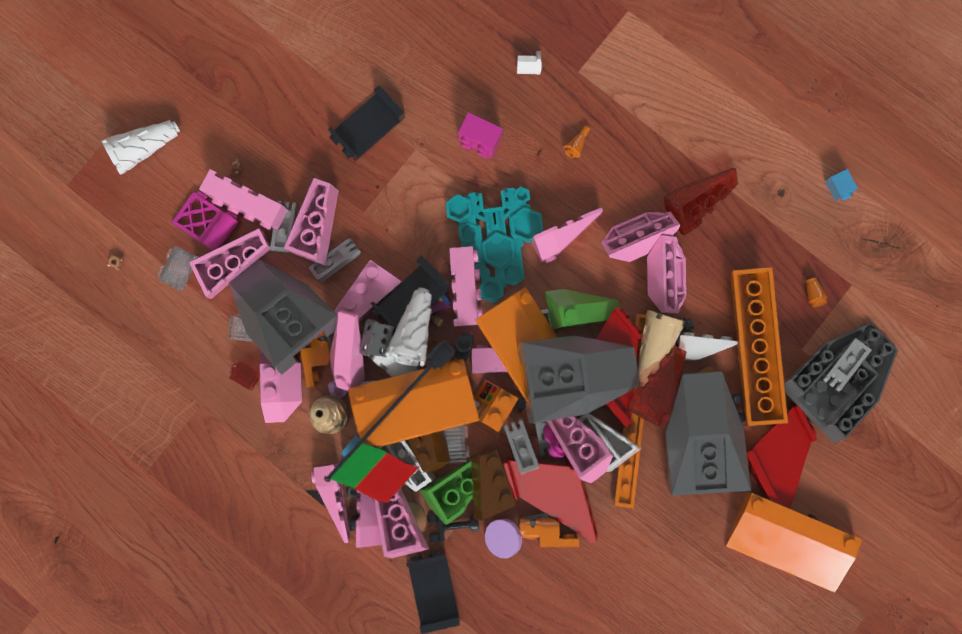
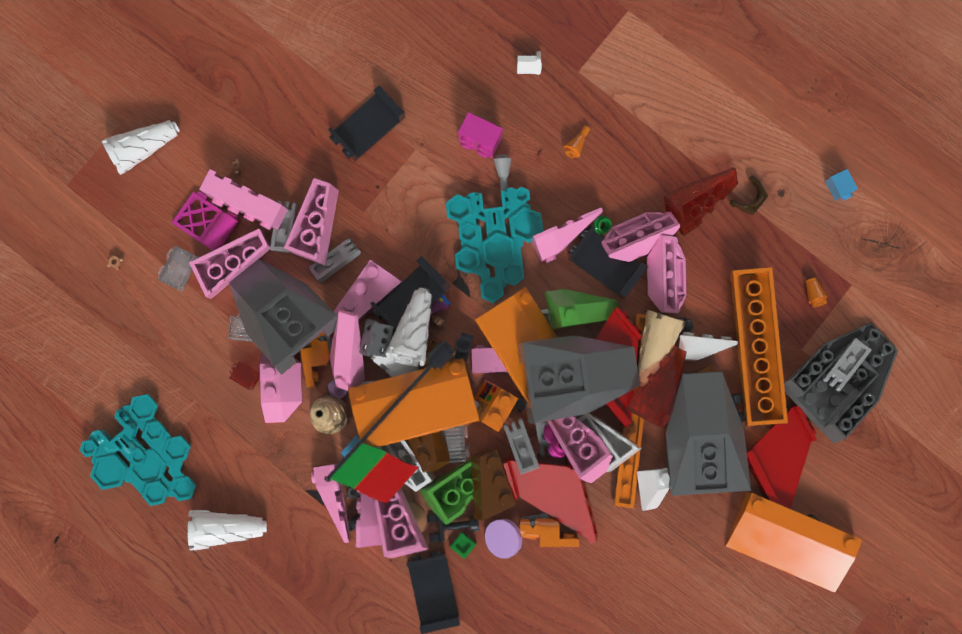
bright pink wedge [450,246,483,326] -> none
none -> teal piece [79,394,197,506]
none -> white cone [188,510,267,550]
none -> green tile [449,531,477,559]
none -> light grey cone [493,154,512,190]
none -> black panel [568,226,648,299]
none -> green plate [593,215,612,235]
none -> white slope [637,468,670,511]
none -> dark brown helmet [729,176,768,215]

